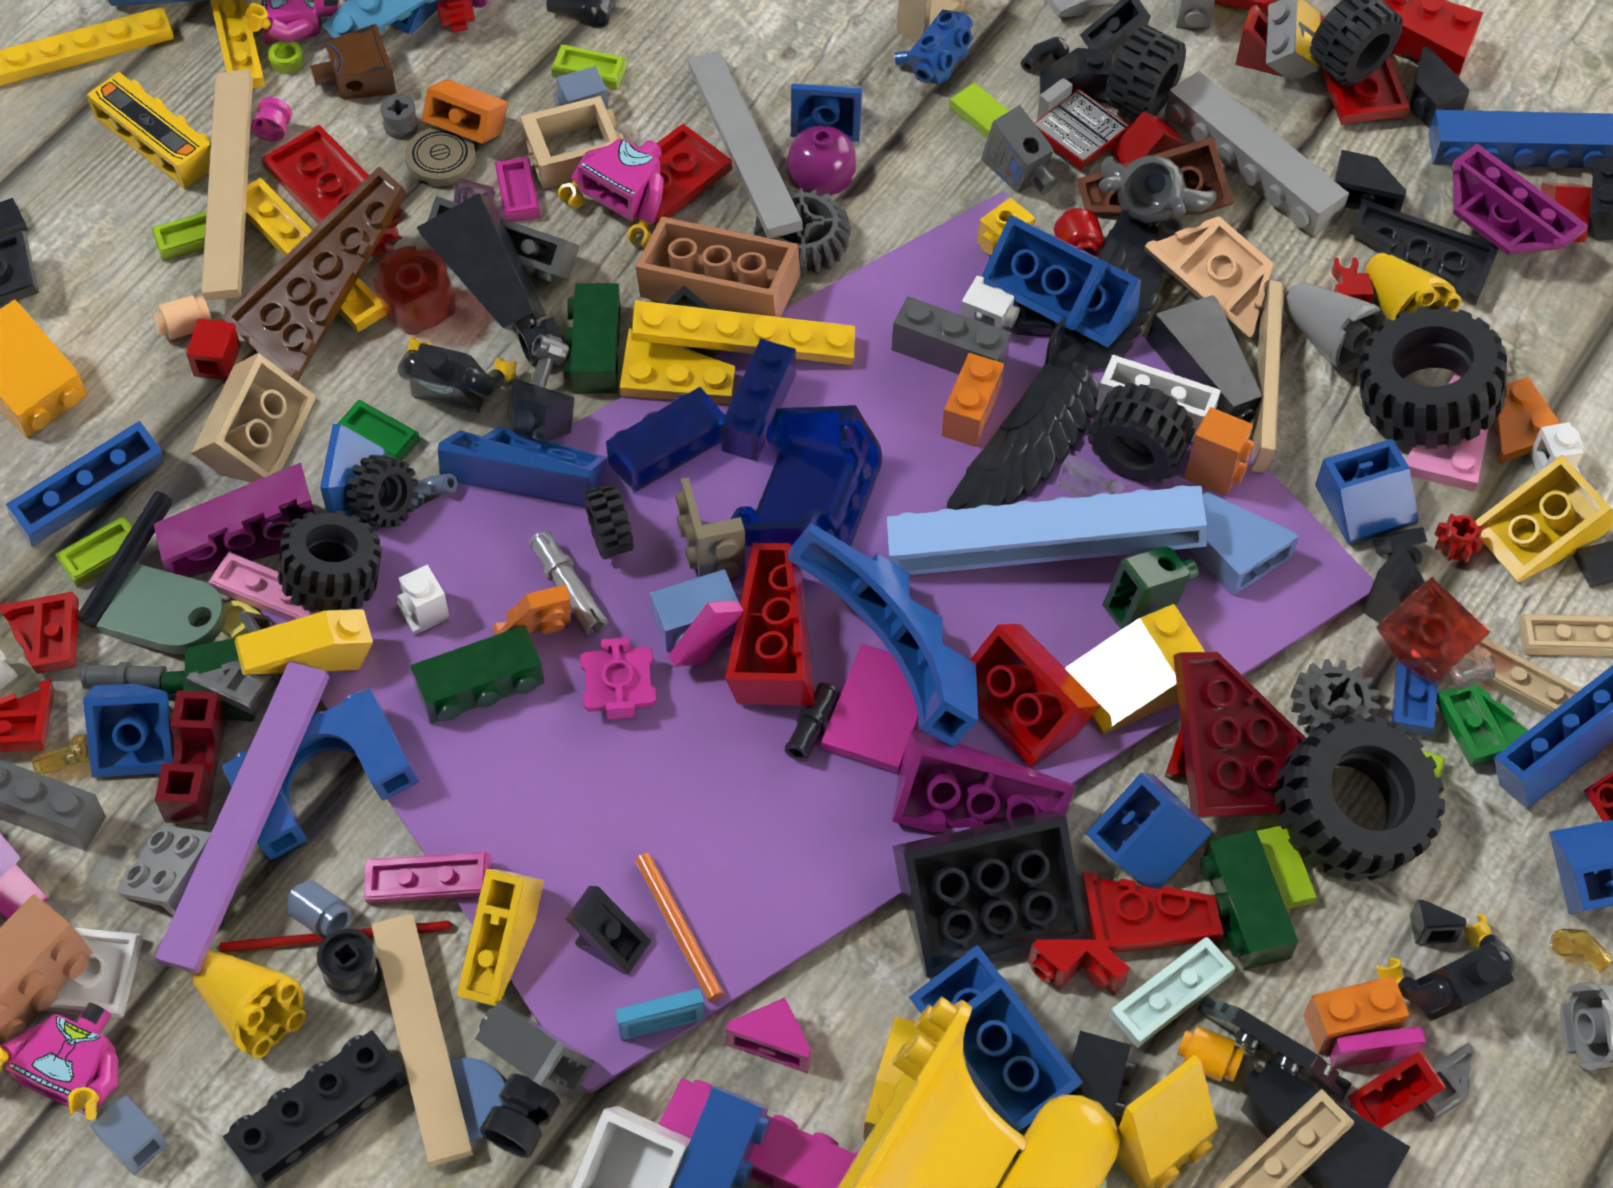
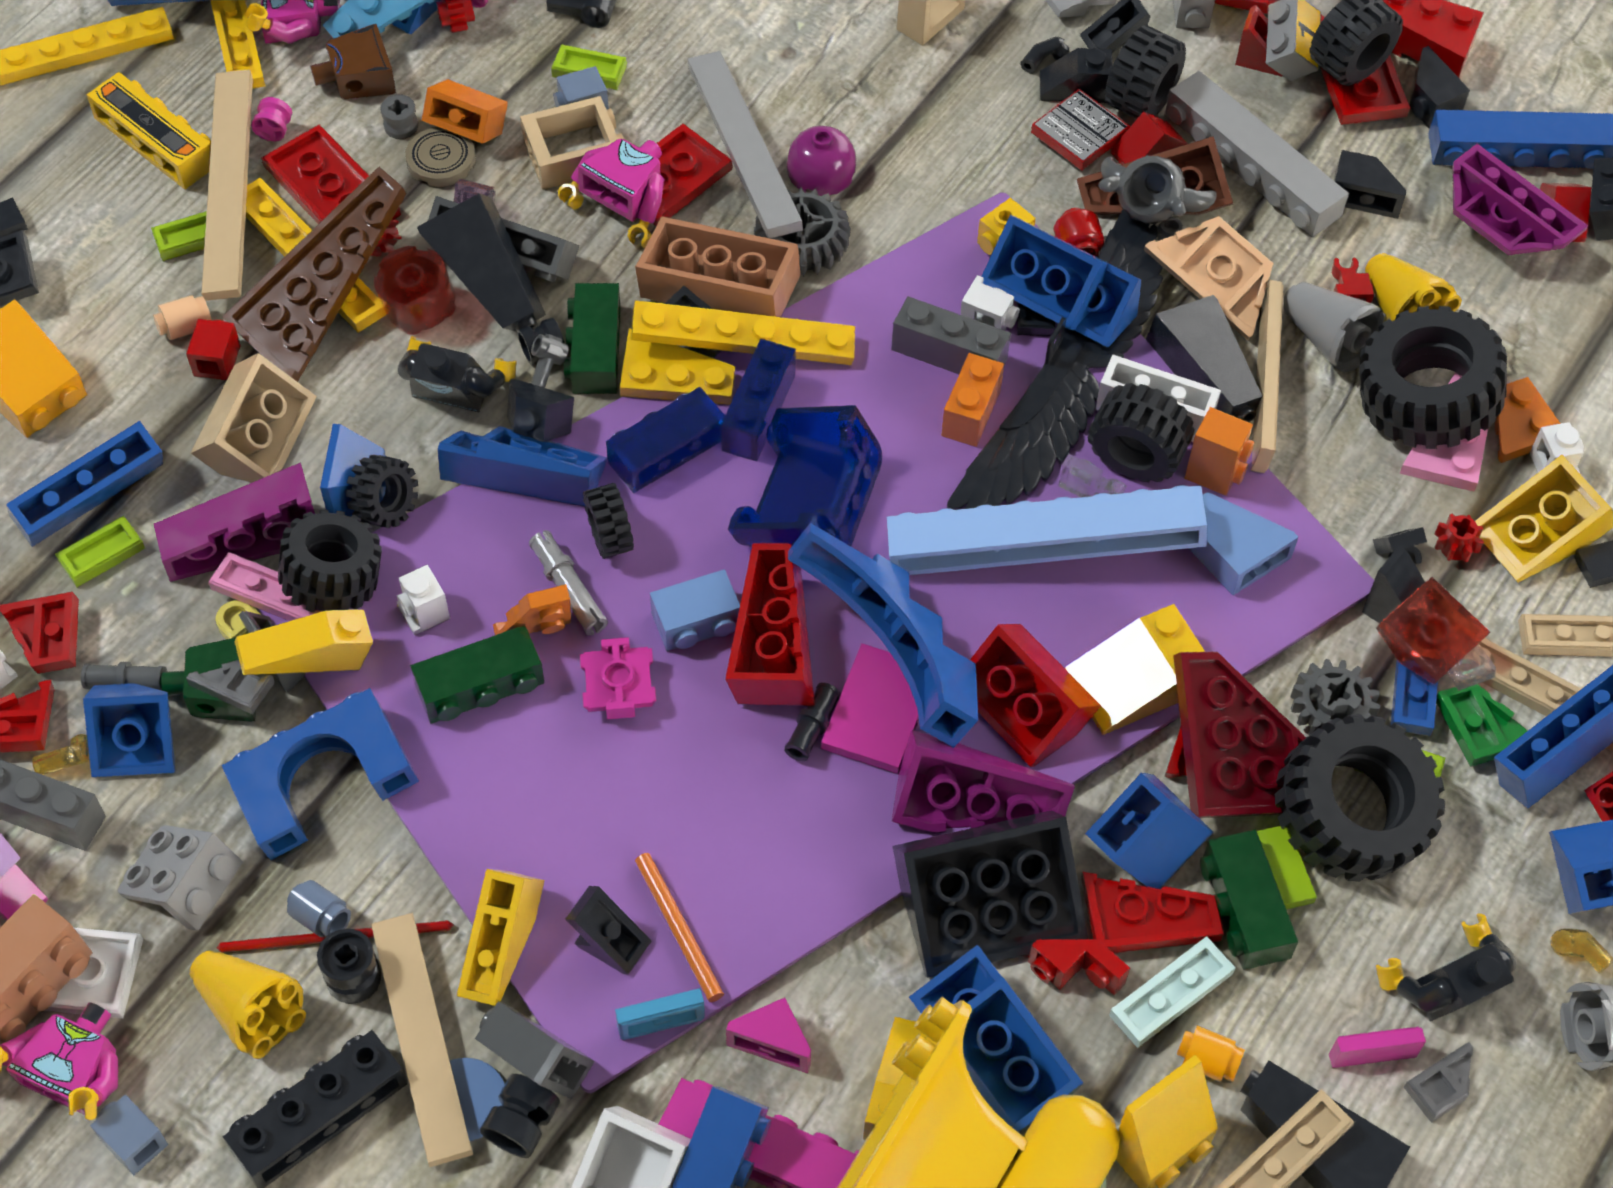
black axle [77,491,173,628] -> none
sand green tile [96,563,227,654] -> none
medium lavender tile [155,661,330,975] -> none
dark red arch [155,690,227,825] -> none
lime tile [268,41,304,74] -> none
green tile [337,399,420,460] -> none
dark pink tile [363,851,491,904] -> none
sand blue arm [411,473,458,509] -> none
dark pink tile [495,157,540,222] -> none
dark pink tile [668,601,744,667] -> none
dark tan bracket [675,477,746,579] -> none
blue slope [791,84,863,142] -> none
blue brick [894,9,974,85] -> none
lime tile [949,82,1010,138] -> none
dark grey torso [981,105,1057,194] -> none
light grey tile [1037,78,1073,120] -> none
black slope [1070,1030,1135,1128] -> none
dark green torso [1102,546,1199,630] -> none
black wing [1196,996,1352,1099] -> none
orange brick [1303,976,1410,1054] -> none
blue slope [1315,439,1419,545] -> none
red slope [1347,1050,1446,1129] -> none
black wing [1349,199,1499,306] -> none
black slope [1409,899,1467,945] -> none

